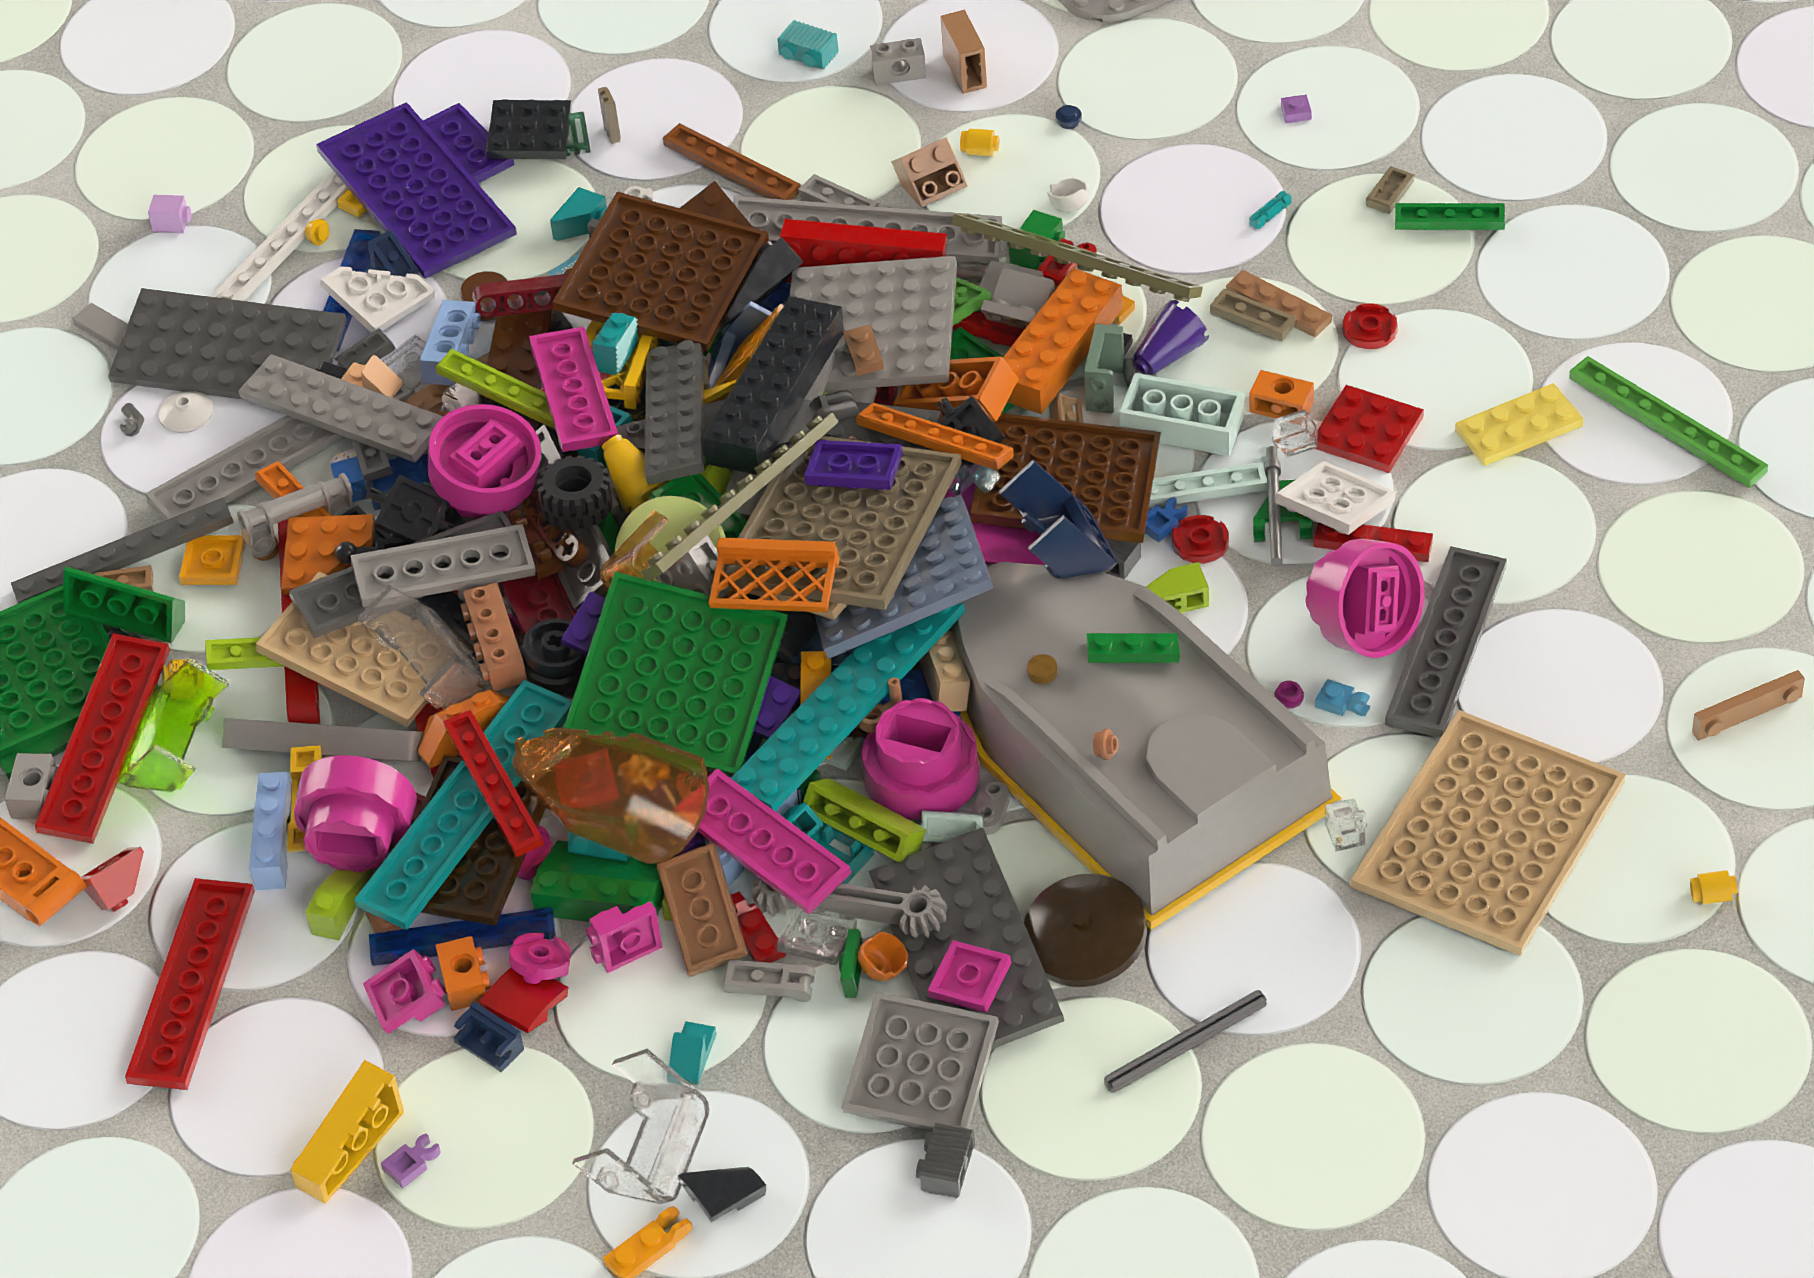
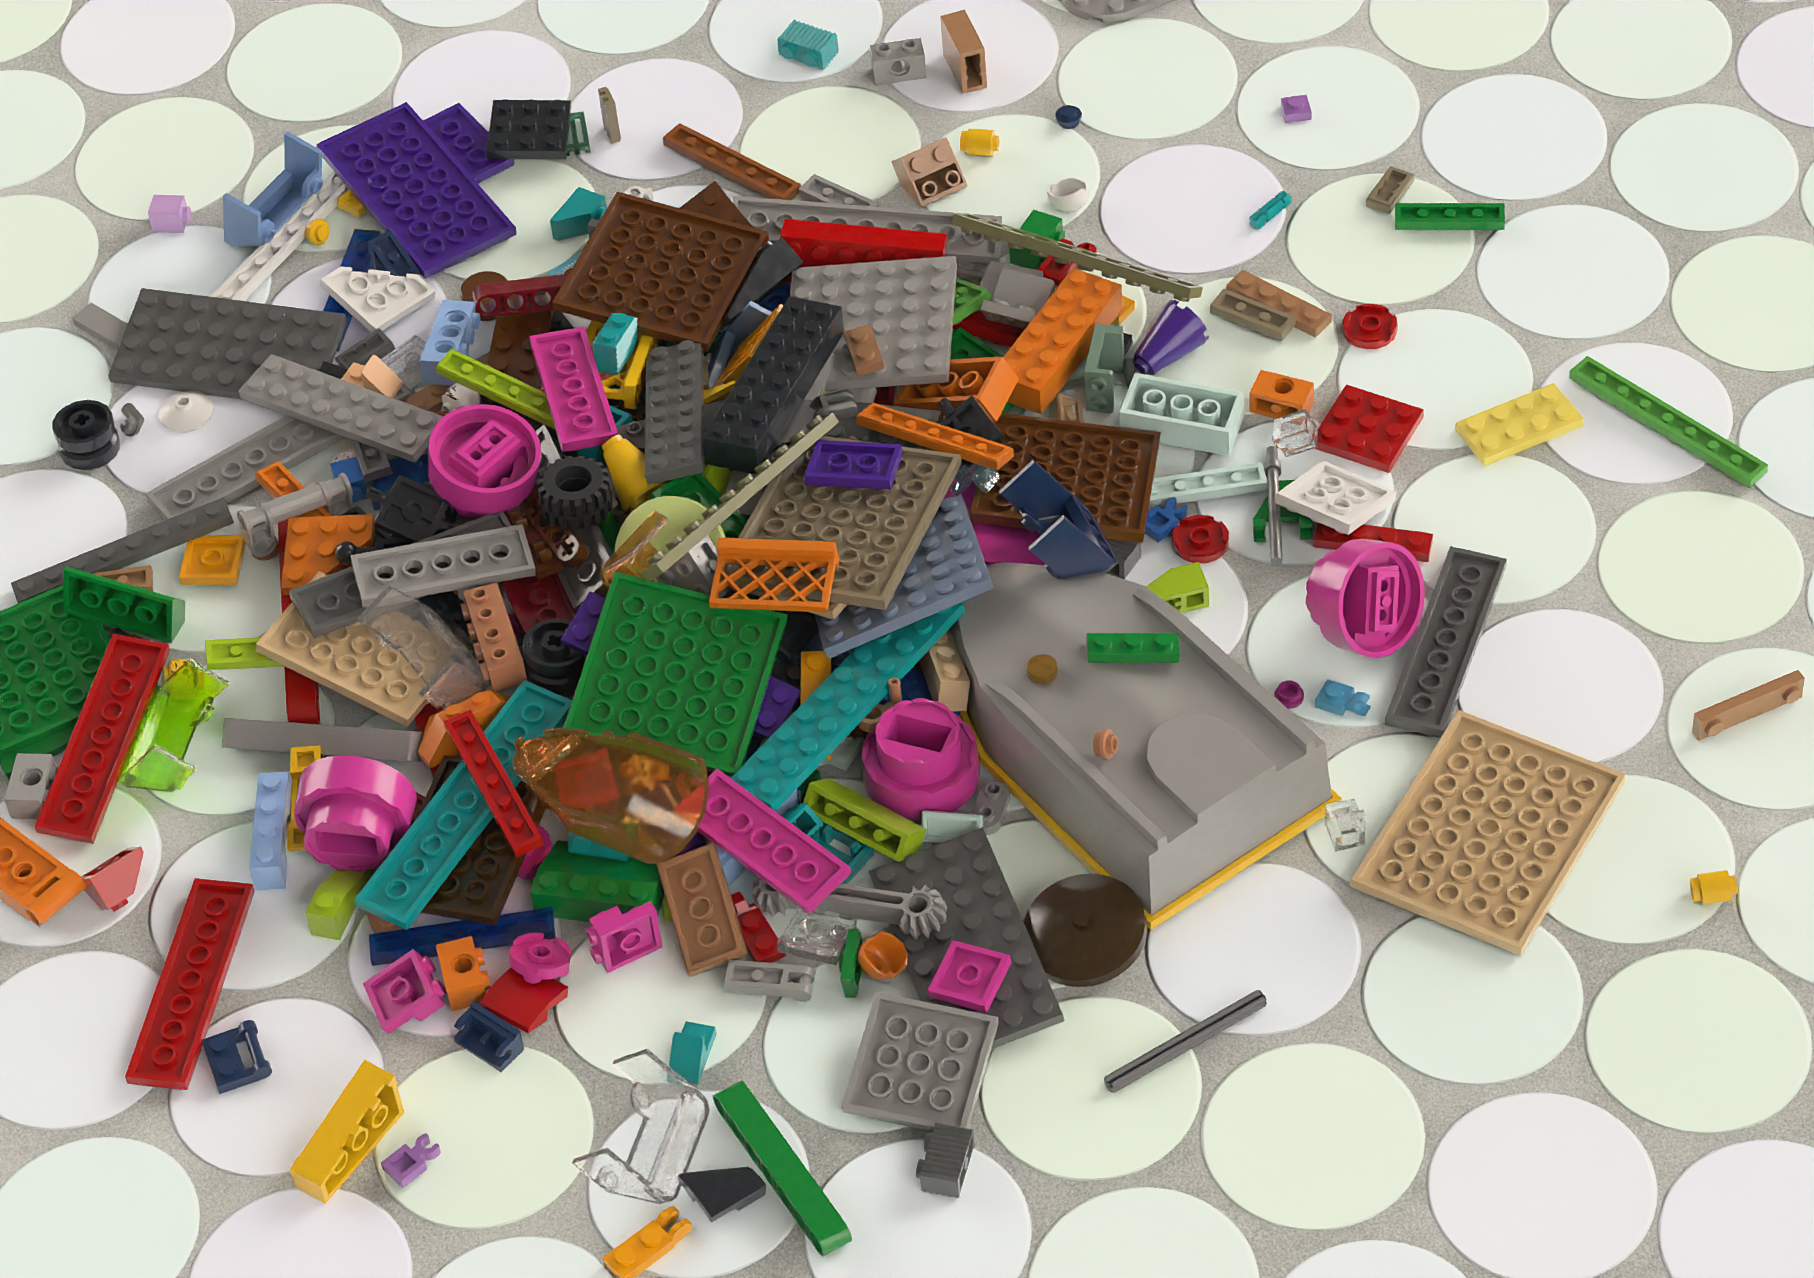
none -> black wheel [52,399,120,470]
none -> dark blue plate [202,1020,272,1094]
none -> medium blue windscreen [223,131,323,248]
none -> green beam [713,1080,852,1257]

